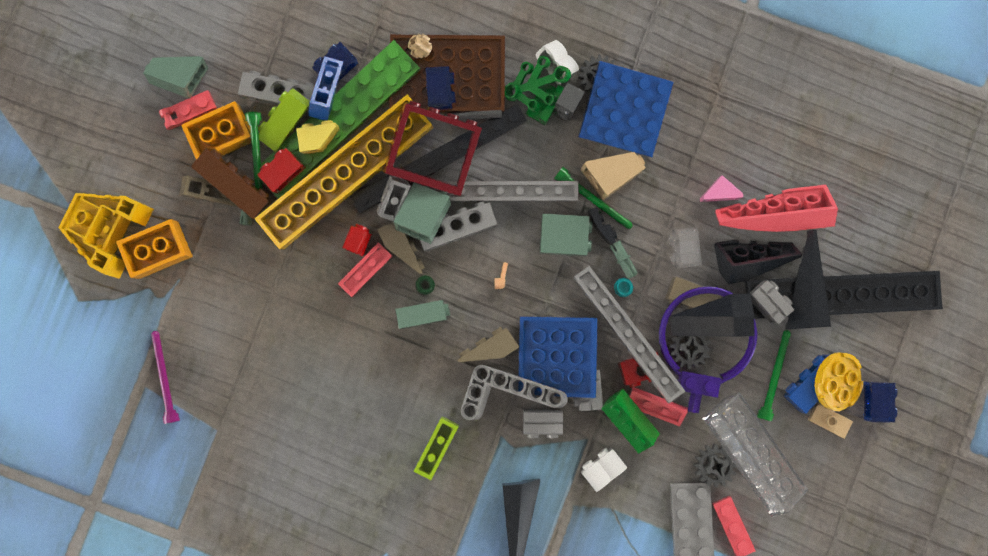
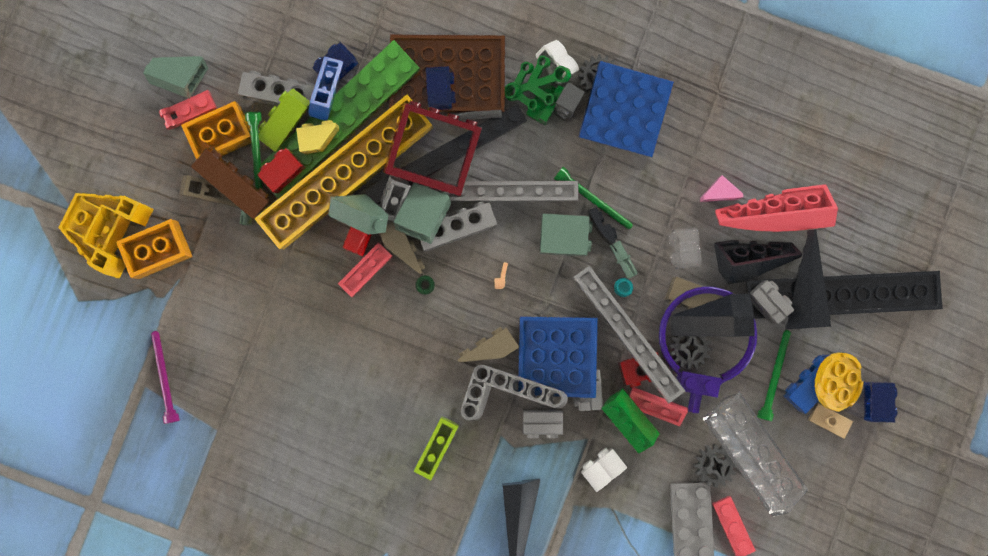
sand green brick [395,300,451,329] -> none
tan gear [408,34,432,59] -> none
tan slope [581,152,646,200] -> none
none -> sand green slope [328,194,389,234]

